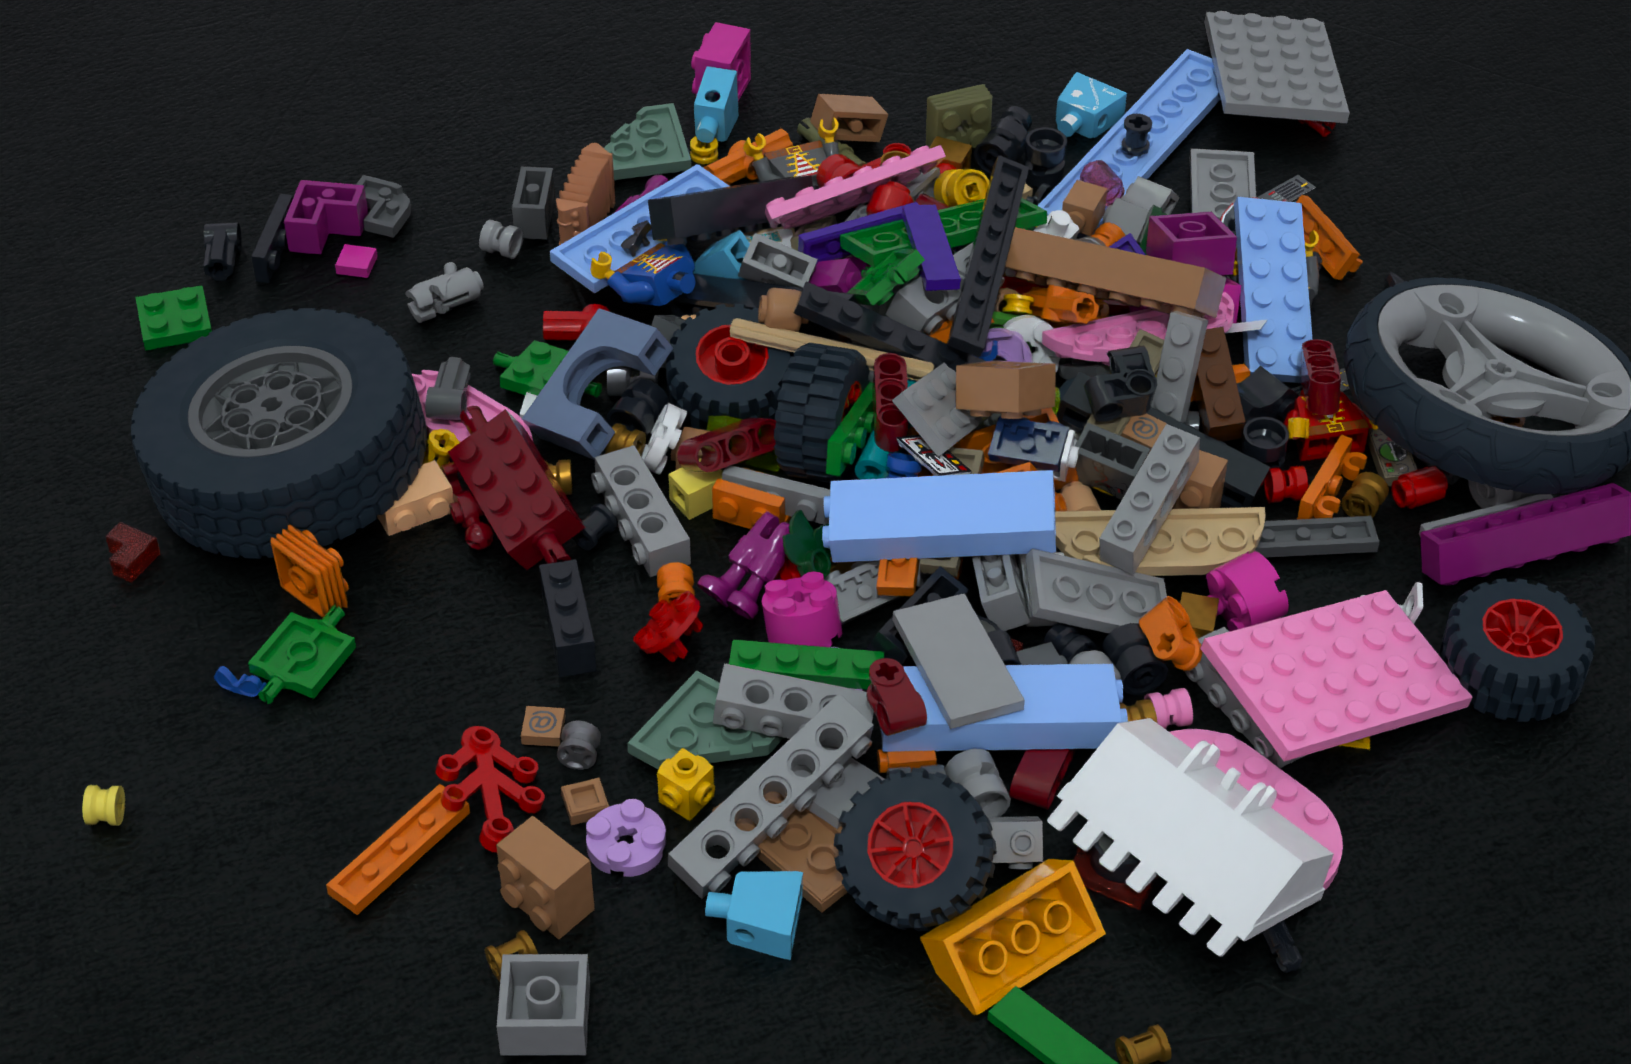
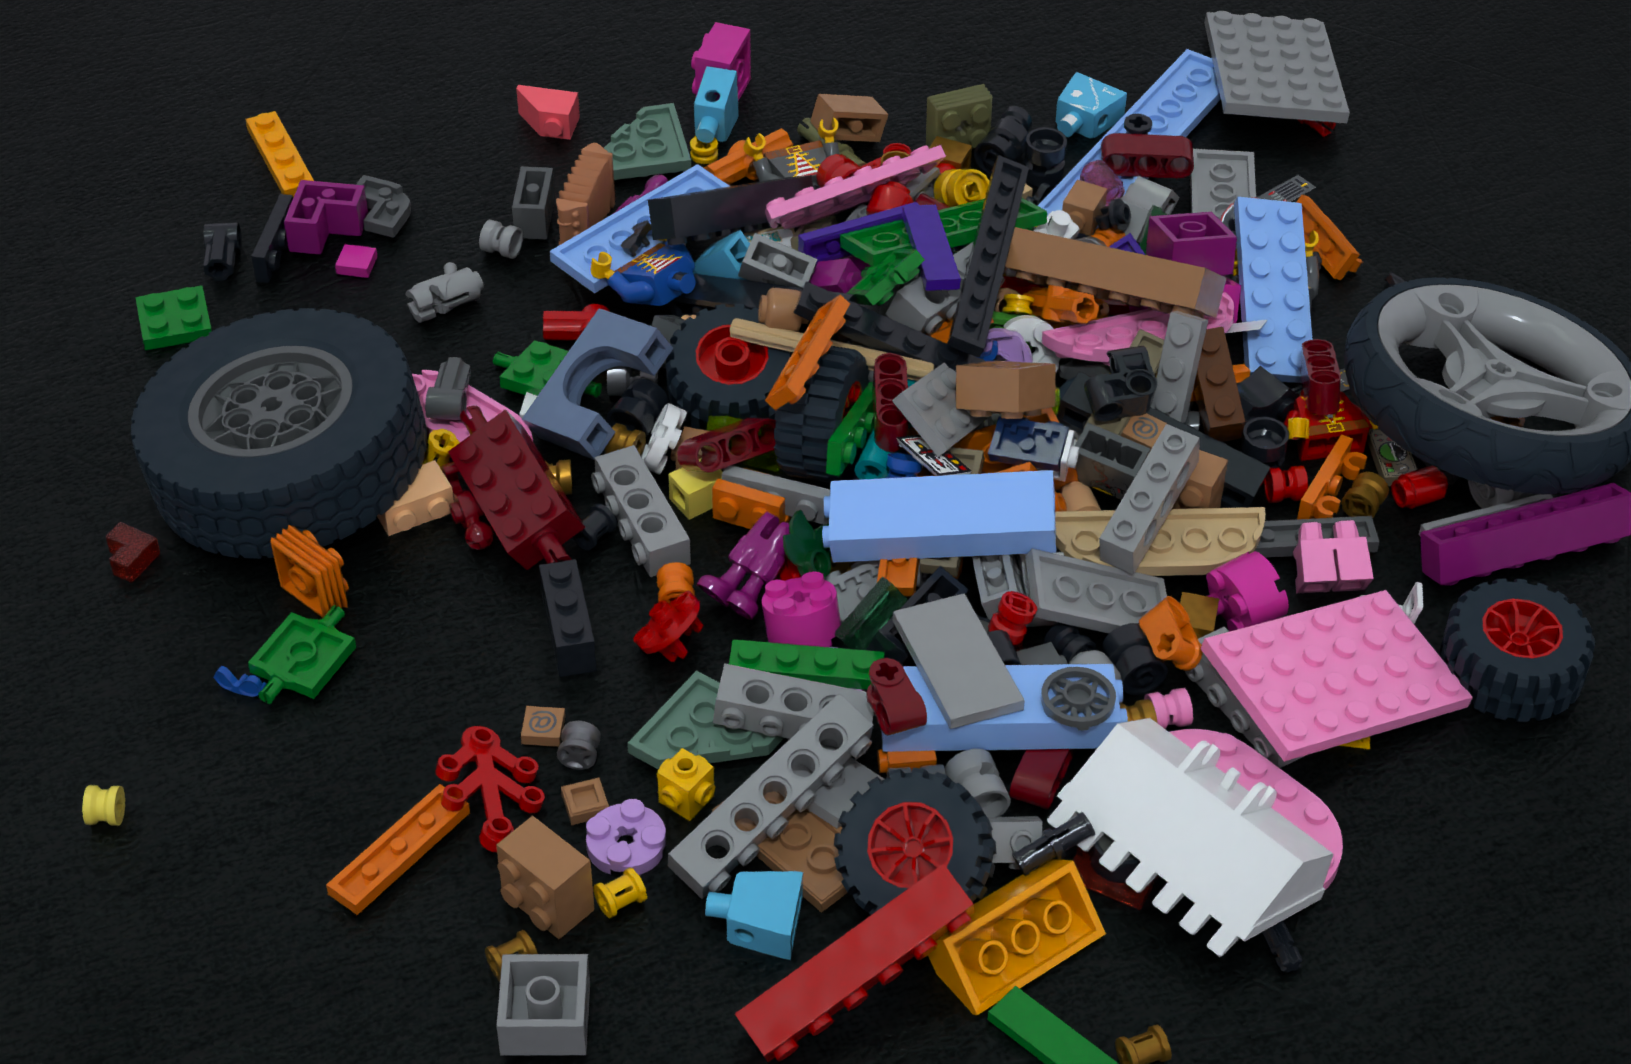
none -> light orange plate [246,111,314,198]
none -> coral slope [516,85,580,140]
none -> yellow bush [593,867,647,918]
none -> red brick [735,863,975,1062]
none -> orange plate [765,294,850,410]
none -> clear green plate [834,576,908,650]
none -> red wheel [988,591,1037,645]
none -> black pin [1012,812,1096,876]
none -> dark grey wheel [1041,667,1116,731]
none -> black plate [1095,198,1131,232]
none -> dark red beam [1101,133,1194,178]
none -> bright pink hips [1293,520,1374,593]

